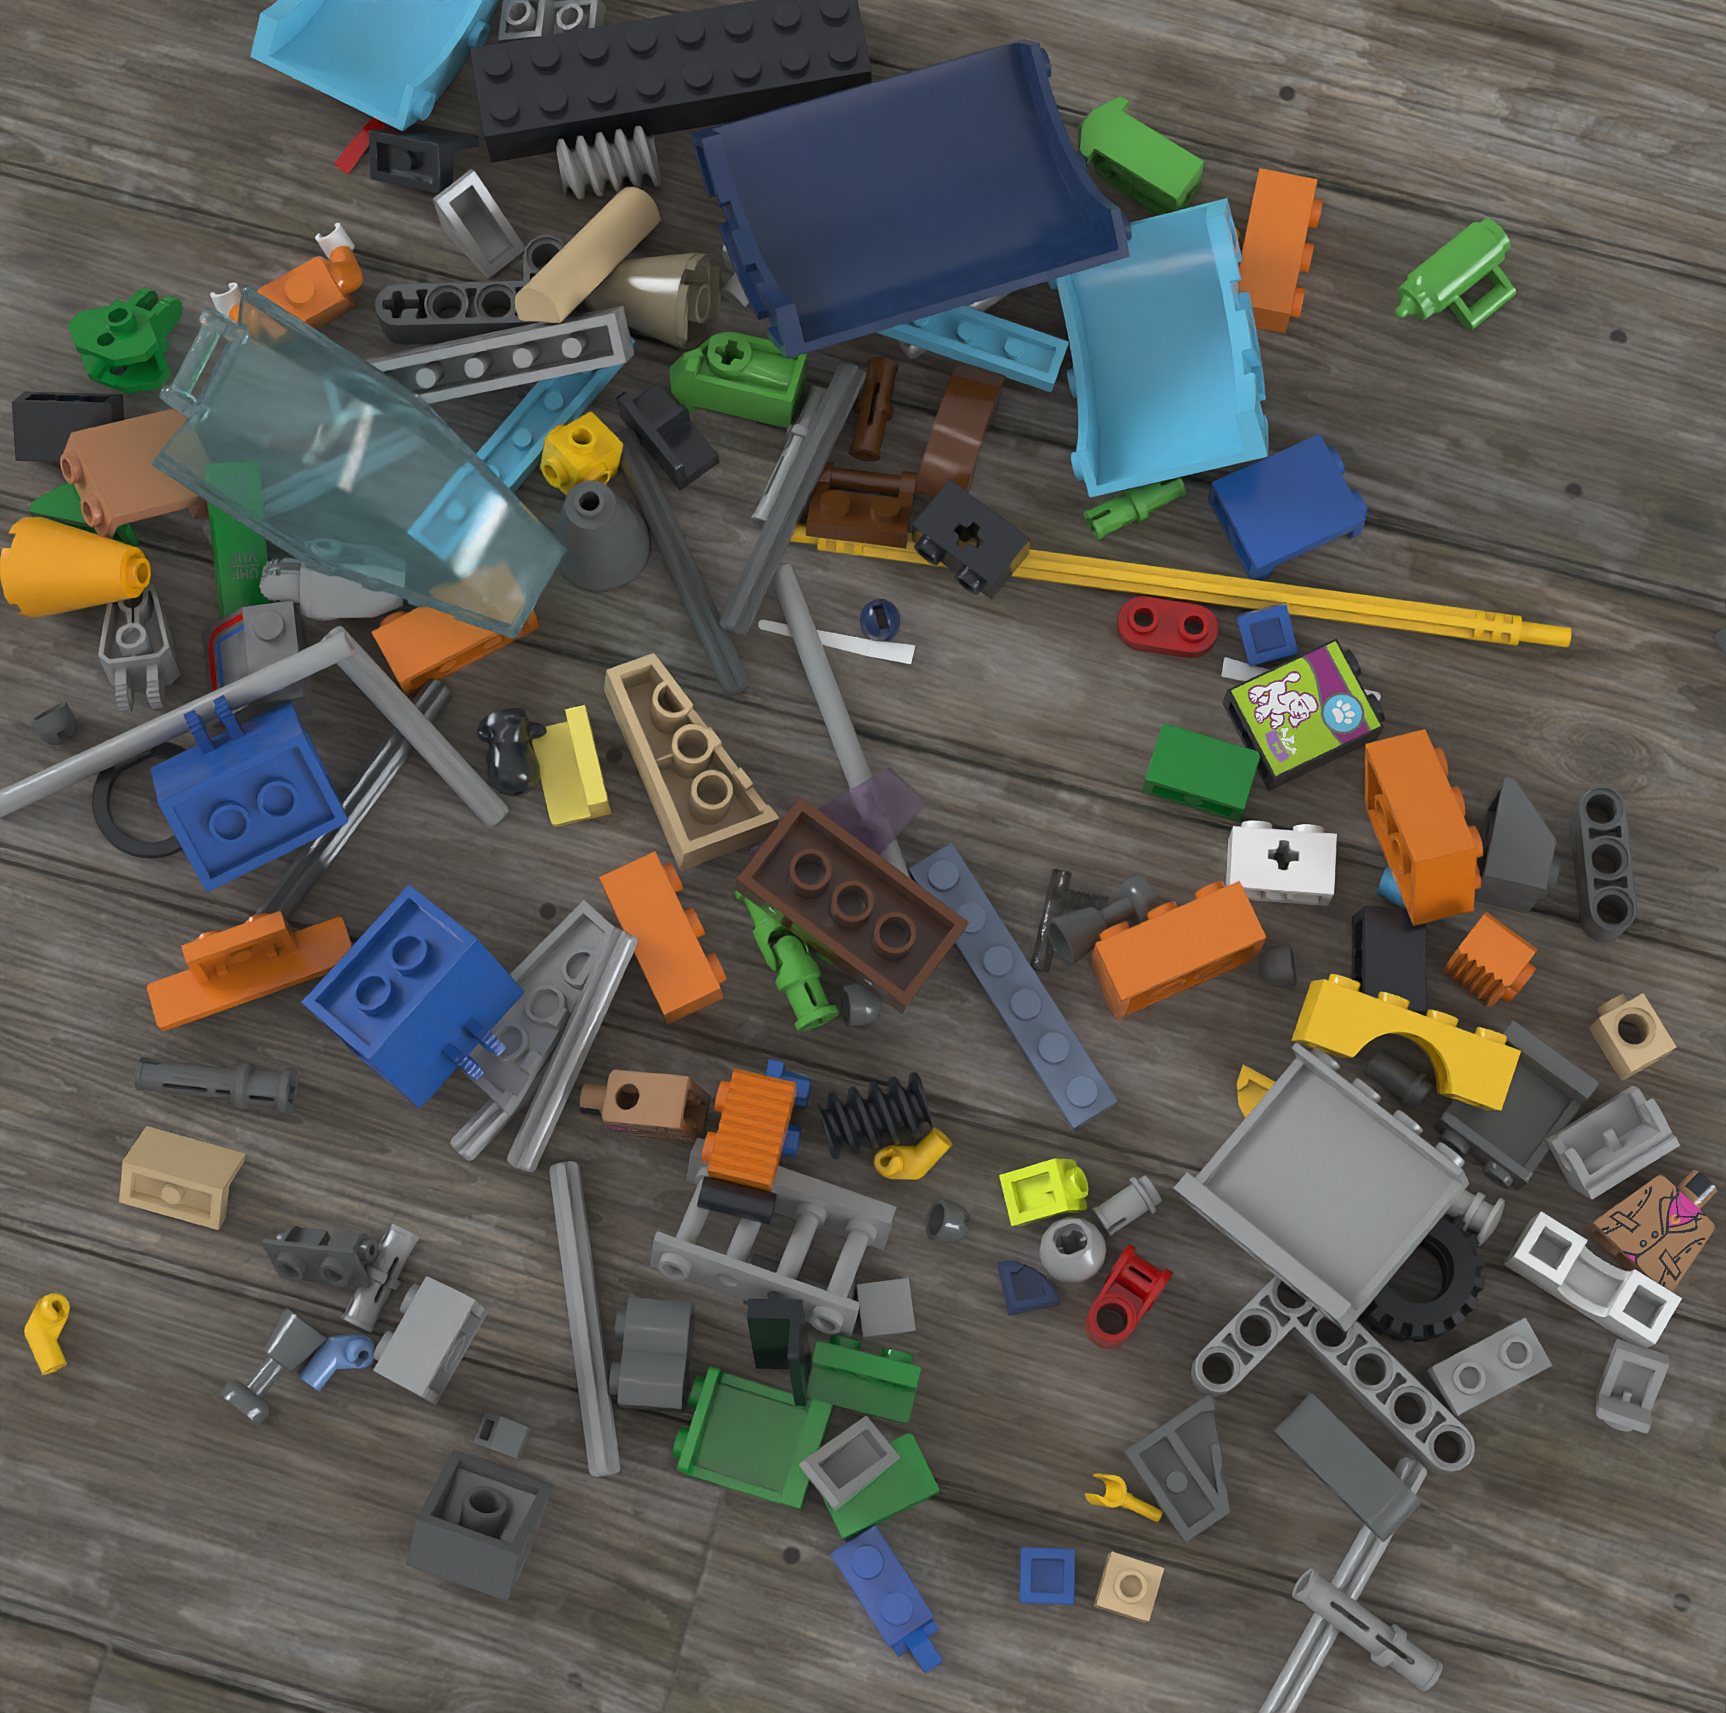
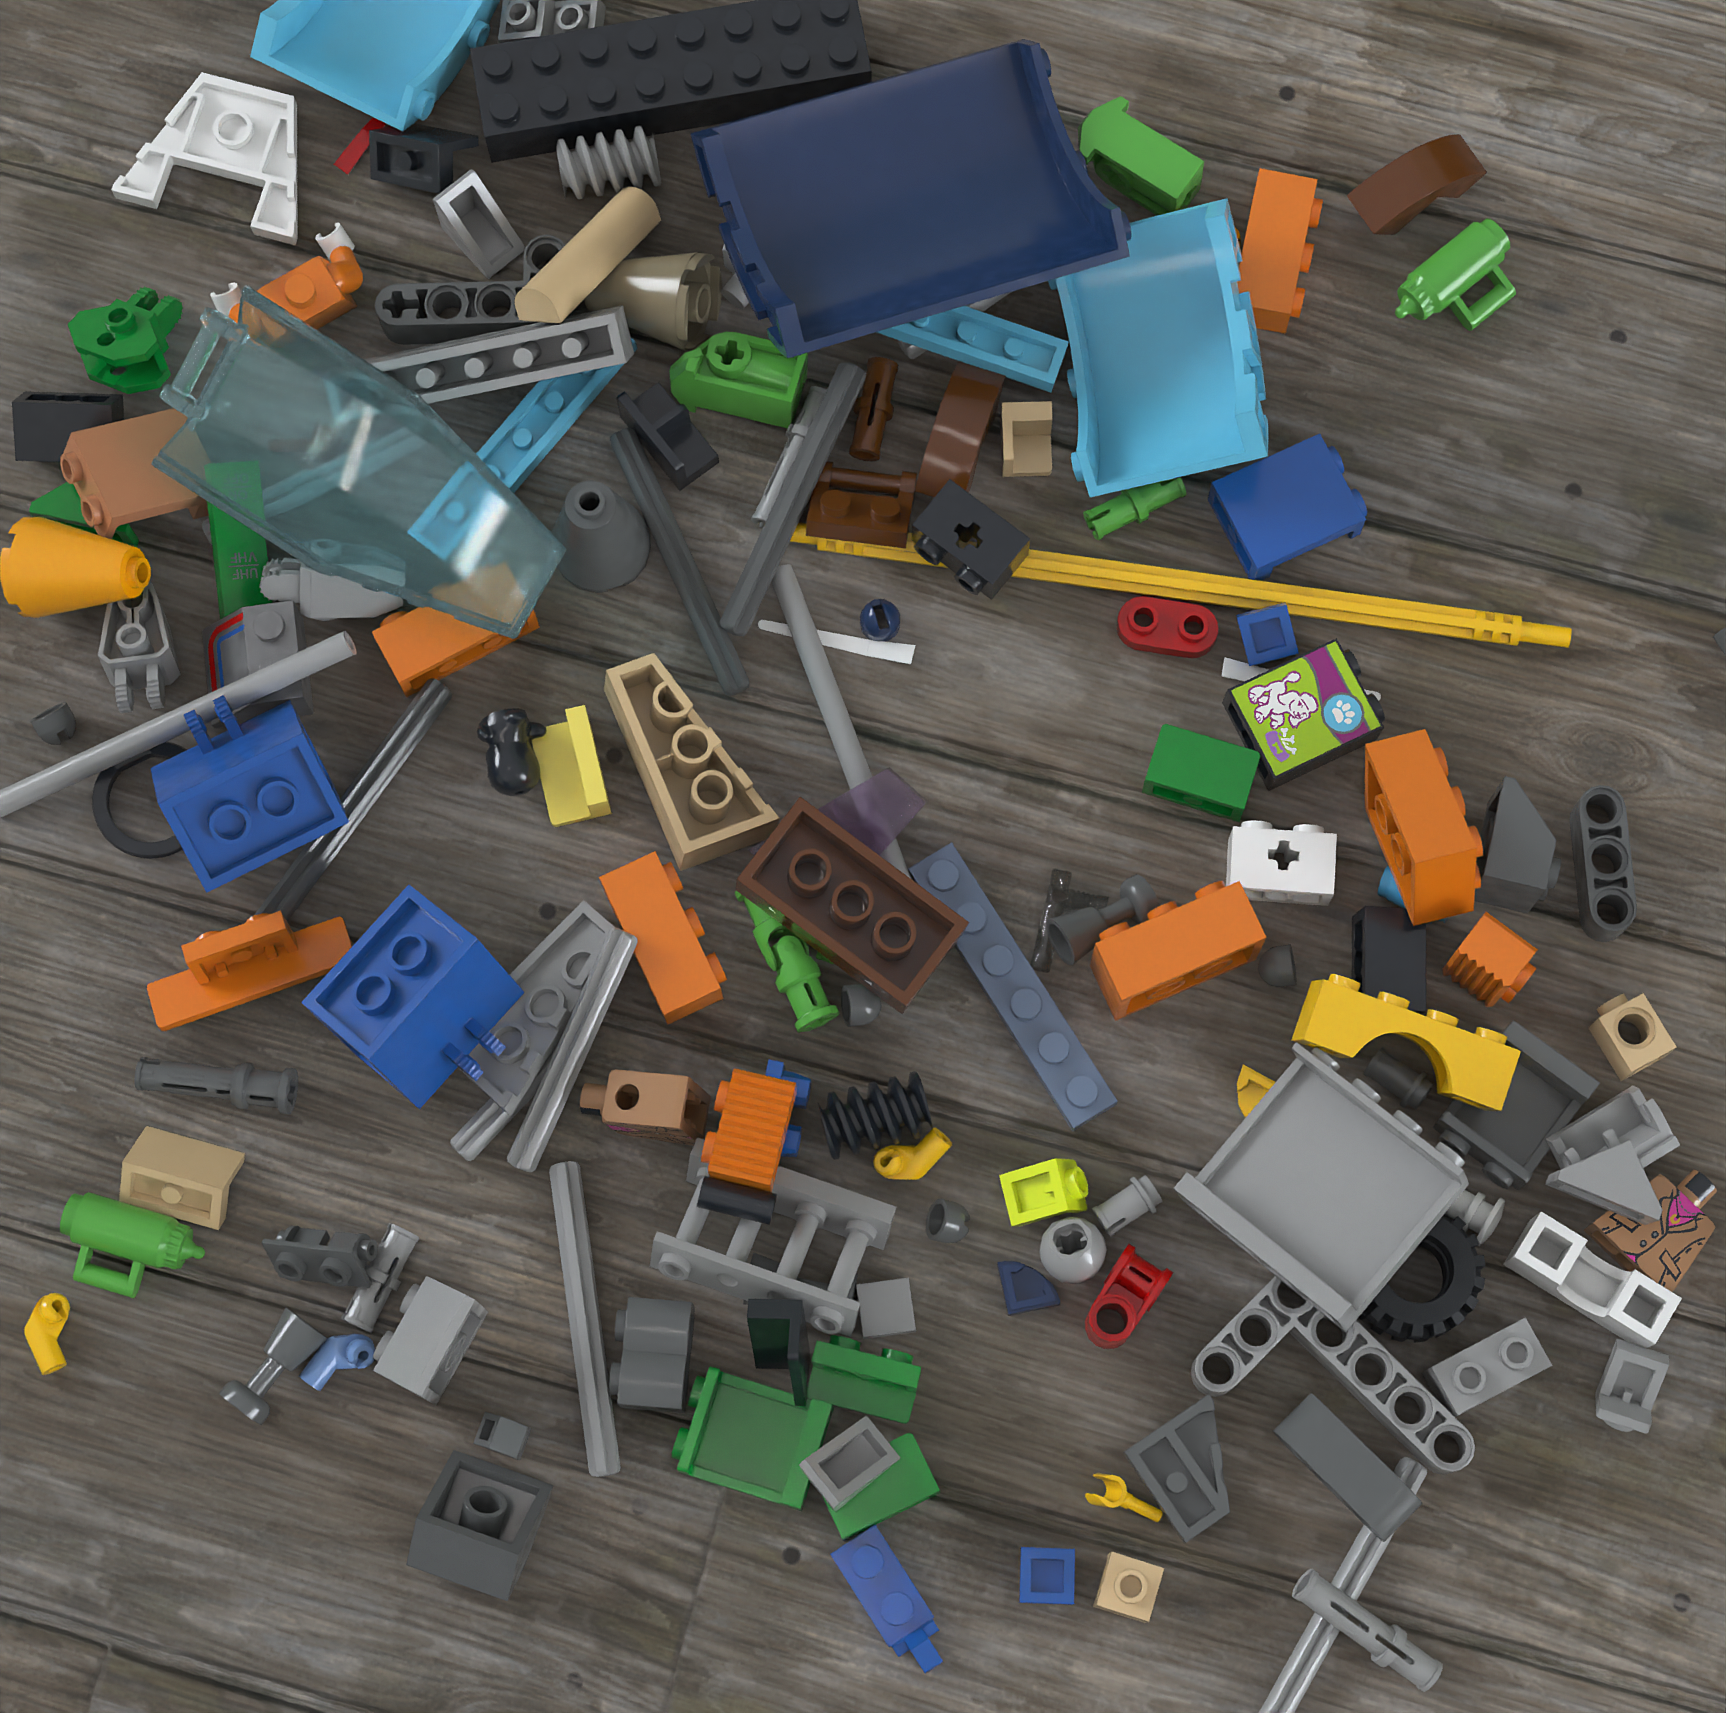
light grey axle [322,626,509,828] -> none
yellow brick [540,411,624,496] -> none
none -> bright green piece [60,1192,205,1299]
none -> white wing [111,72,298,245]
none -> tan panel [1000,401,1053,477]
none -> reddish brown brick [1347,134,1487,235]
none -> light grey slope [1545,1140,1663,1225]

